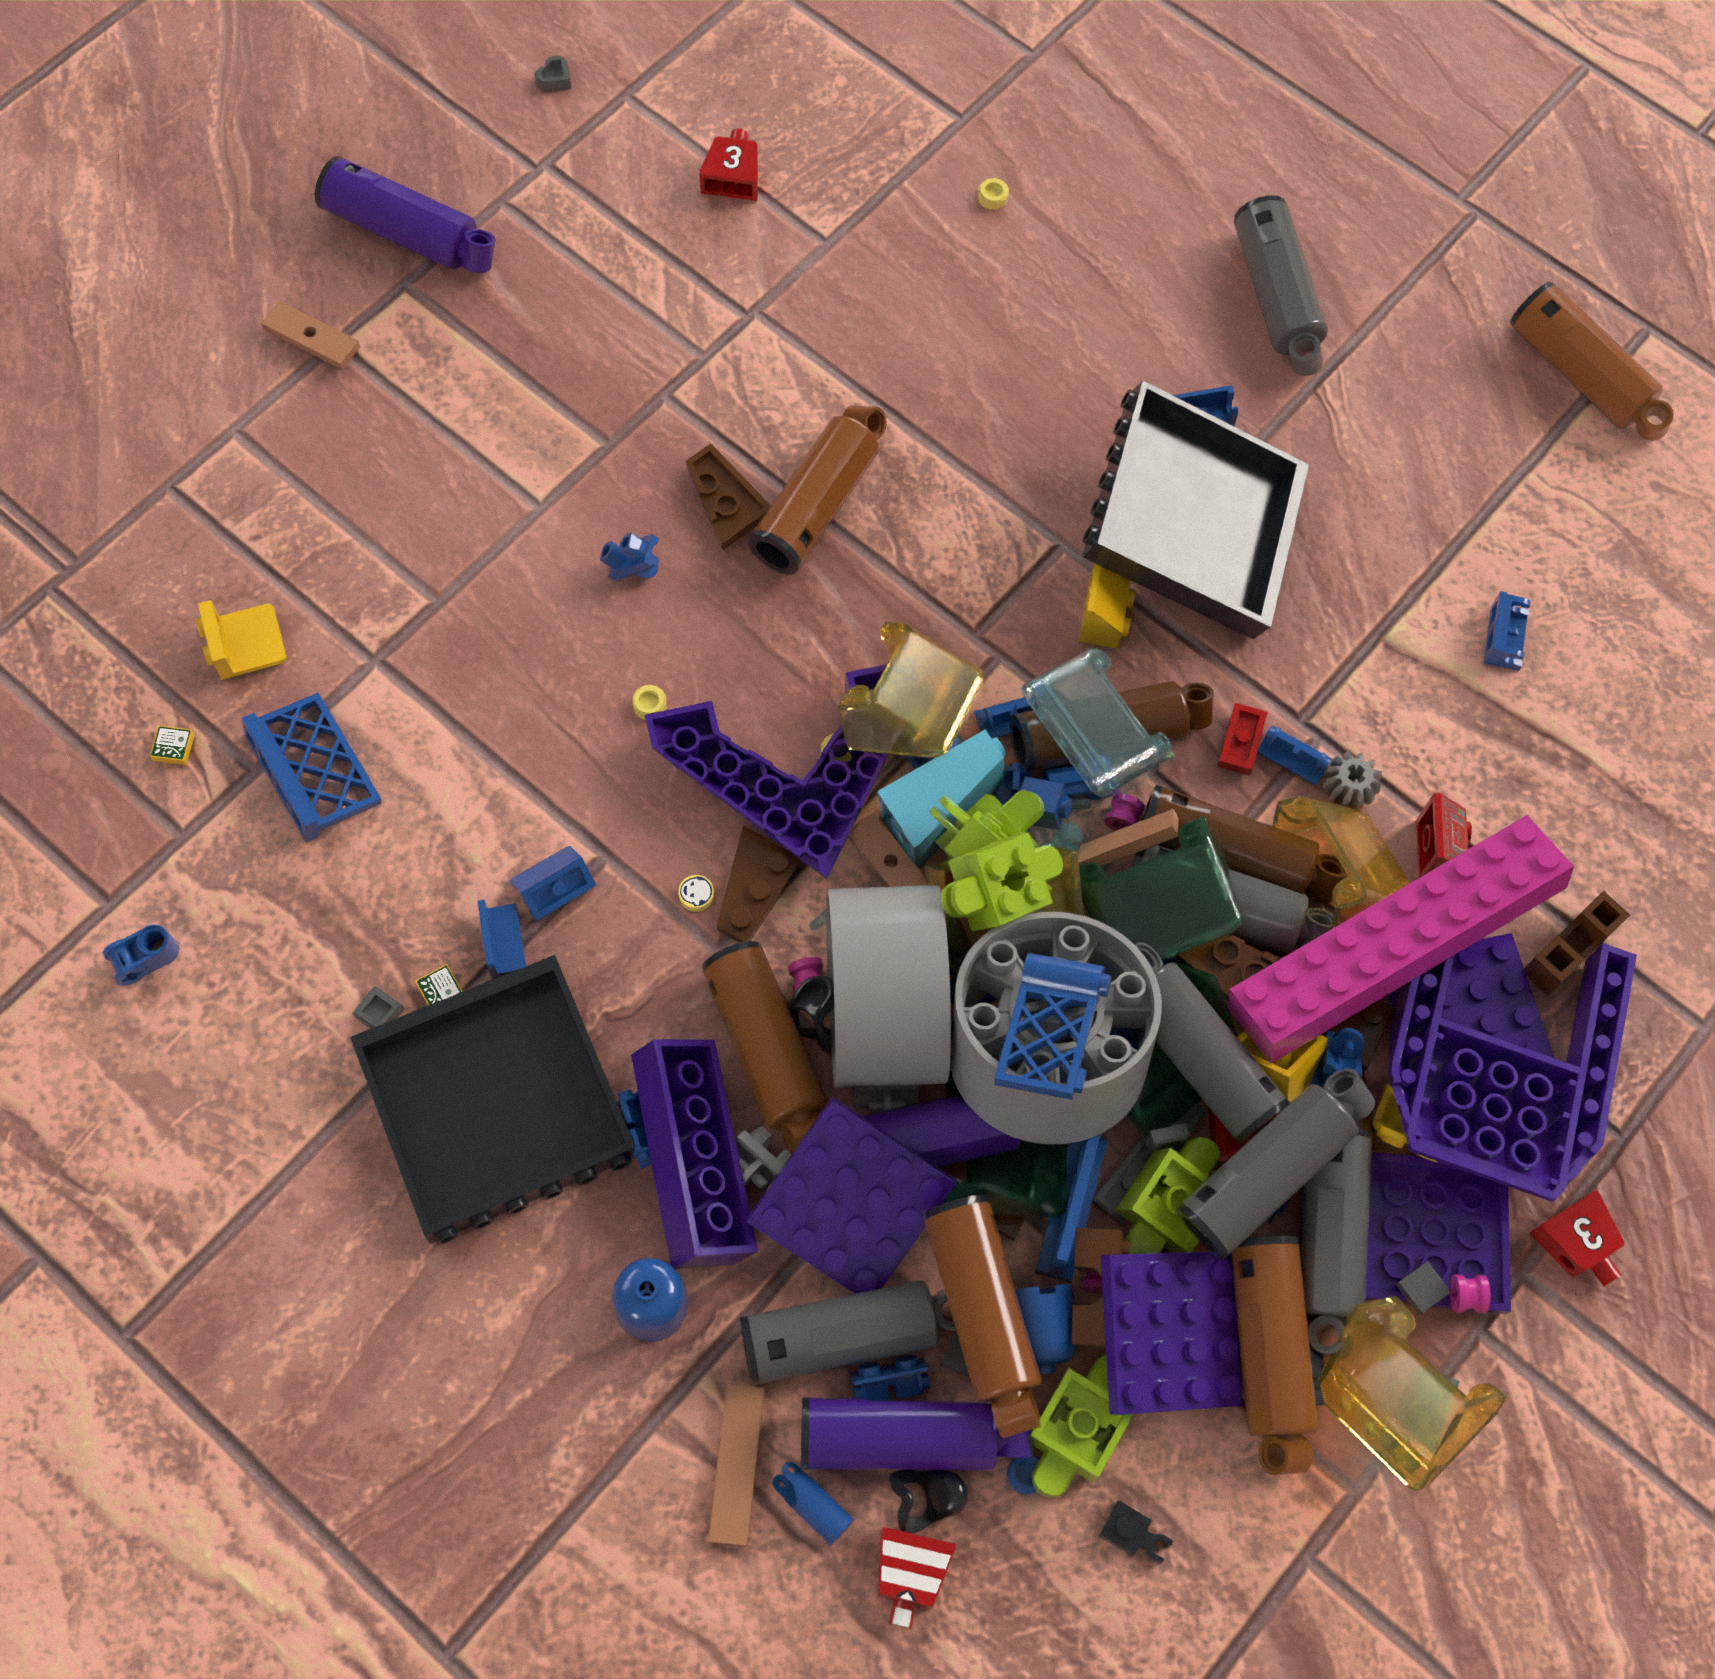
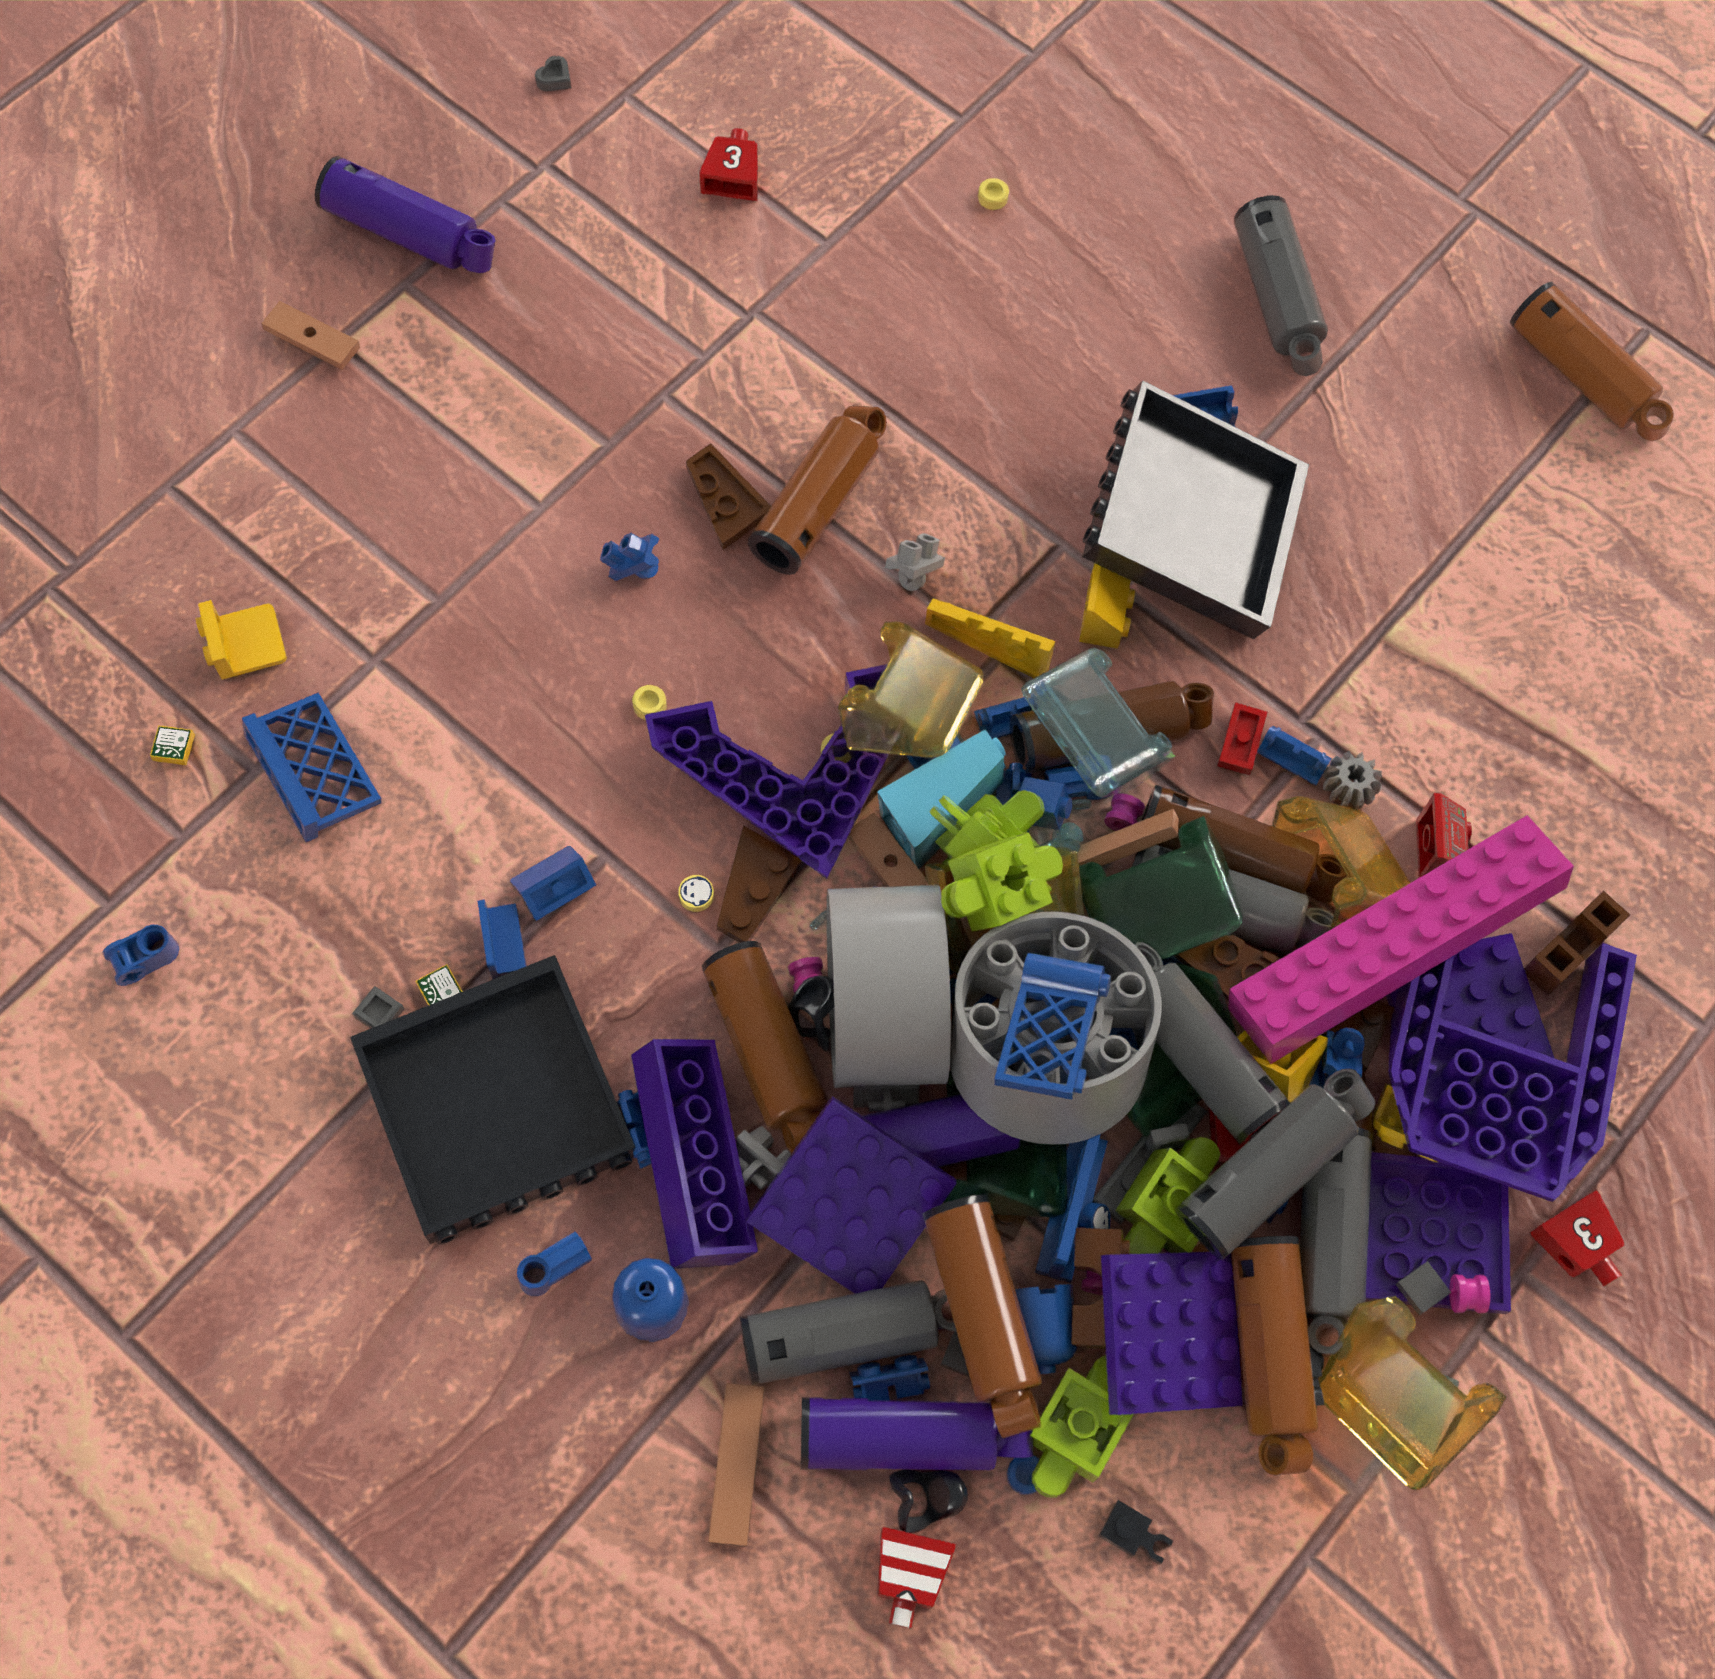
blue piece [772,1462,854,1546] -> none
blue hinge [1483,591,1531,671] -> none
none -> blue piece [517,1231,592,1296]
none -> light grey hips [885,533,945,591]
none -> yellow wing [925,598,1056,682]
none -> tile [1080,1202,1111,1229]

